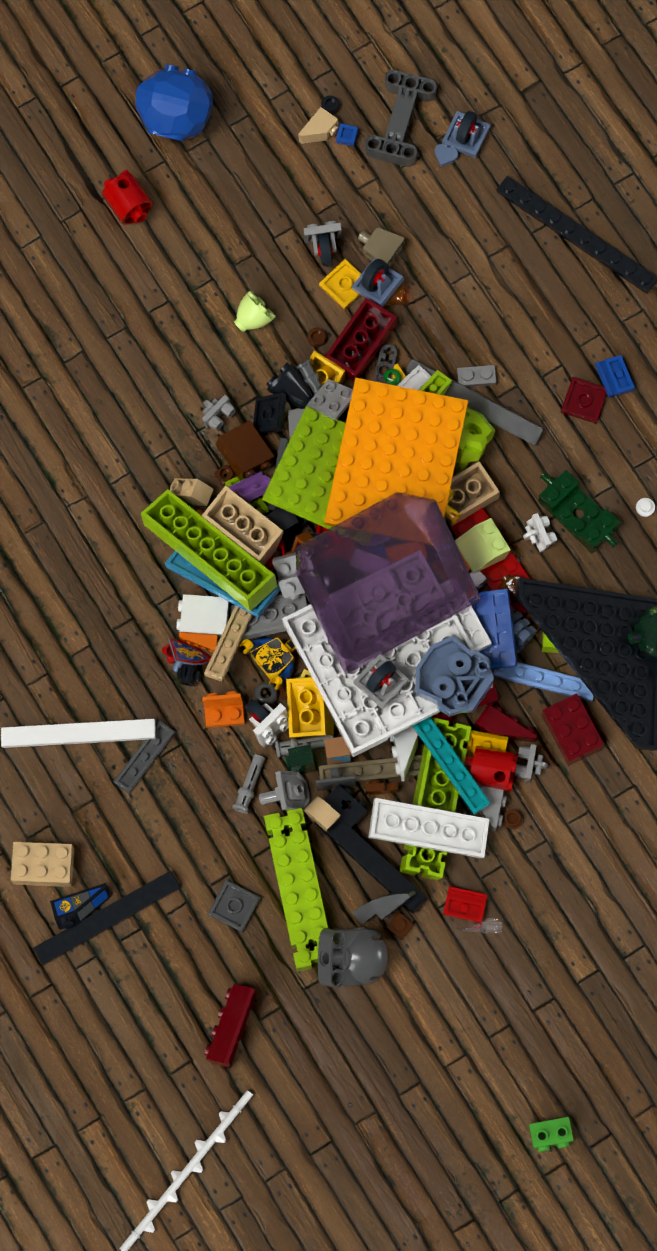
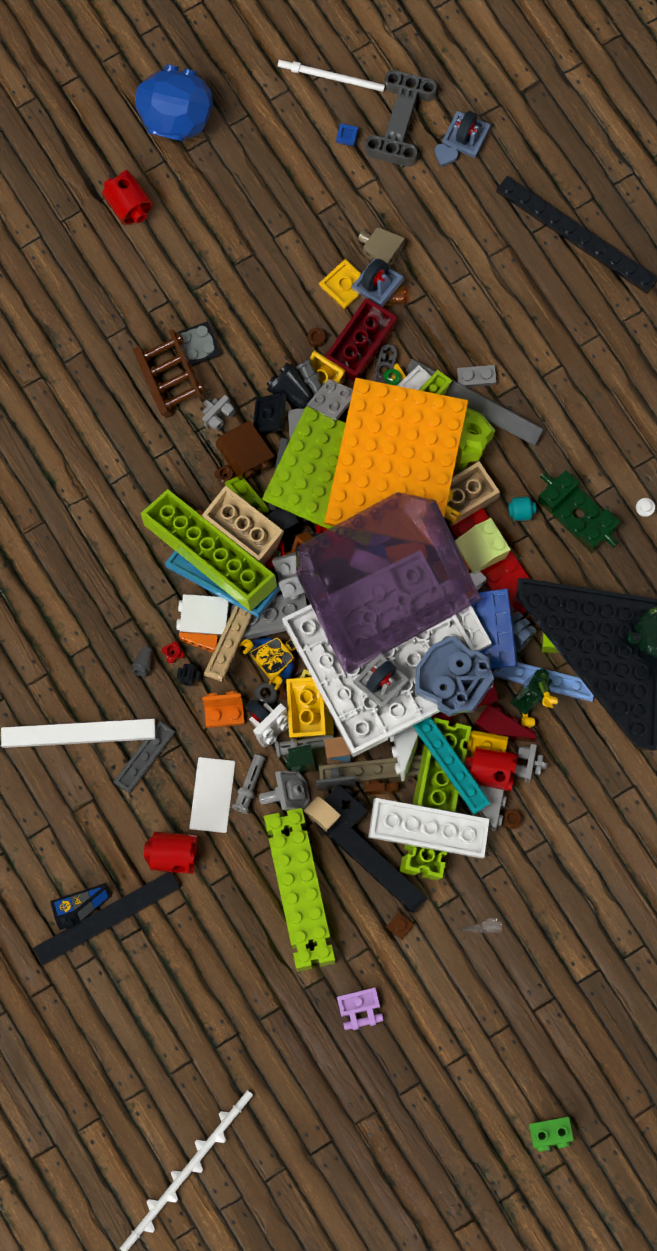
tan brick [11,842,74,887] -> none
shield [168,638,211,672] -> none
tan slope [170,478,214,506] -> none
dark red slope [204,984,257,1069] -> none
dark grey tile [208,880,261,933] -> none
medium lavender plate [229,472,271,502] -> none
yellowish green piece [234,291,276,332] -> none
tan slope [298,107,339,144] -> none
light grey plate [303,221,342,266] -> none
dark grey piece [318,927,388,988] -> none
black tile [321,96,339,115] -> none
dark grey slope [352,890,416,925] -> none
red plate [443,886,487,923] -> none
reddish brown head [498,574,520,603] -> none
white hips [523,513,557,552] -> none
dark red brick [541,694,604,766] -> none
dark red tile [561,377,607,424] -> none
blue plate [595,355,635,398] -> none
none -> dark grey cone [132,647,153,677]
none -> reddish brown fence [133,329,206,418]
none -> red cylinder [143,831,197,874]
none -> light grey piece [177,321,221,367]
none -> white sticker [189,757,235,833]
none -> white bar [278,60,385,92]
none -> lavender plate [337,988,383,1030]
none -> teal head [508,496,536,522]
none -> clear green torso [510,669,558,728]

